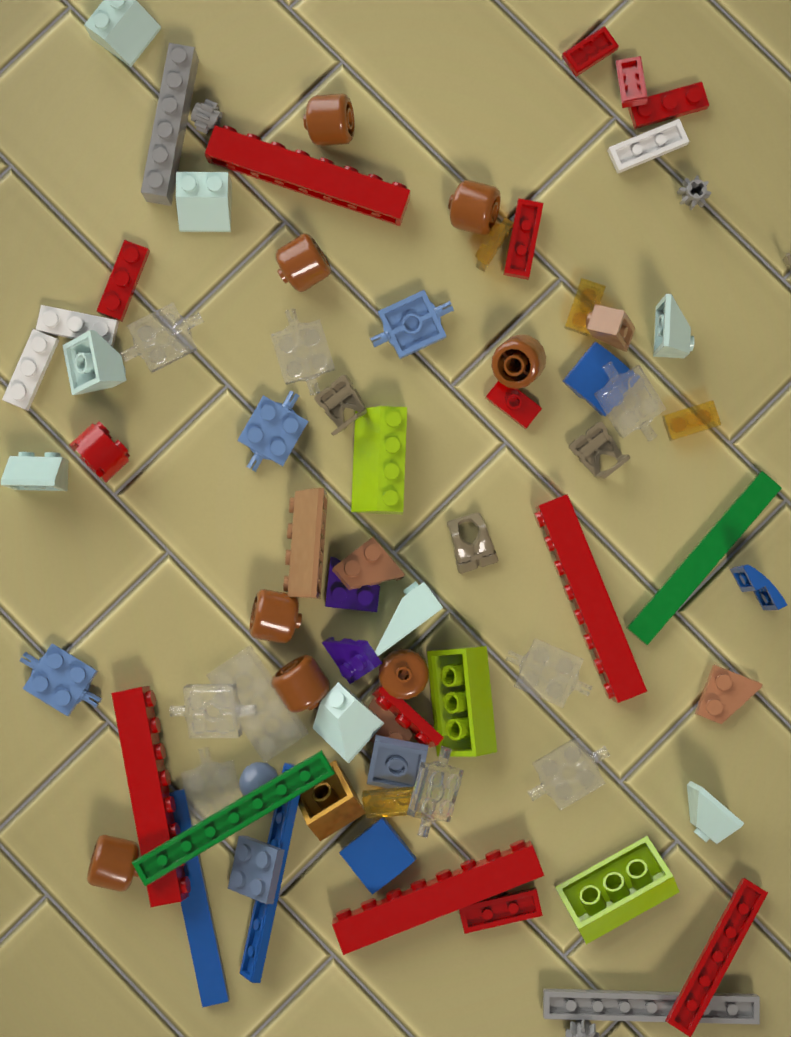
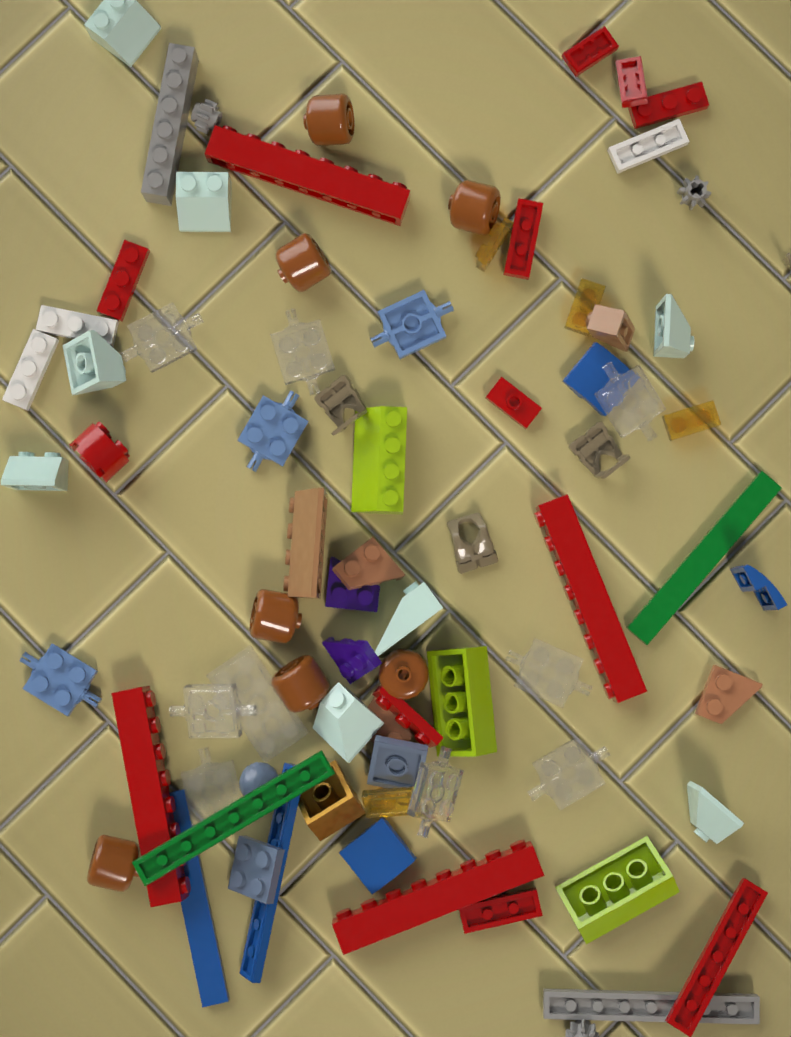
dark orange head [491,334,546,389] -> none

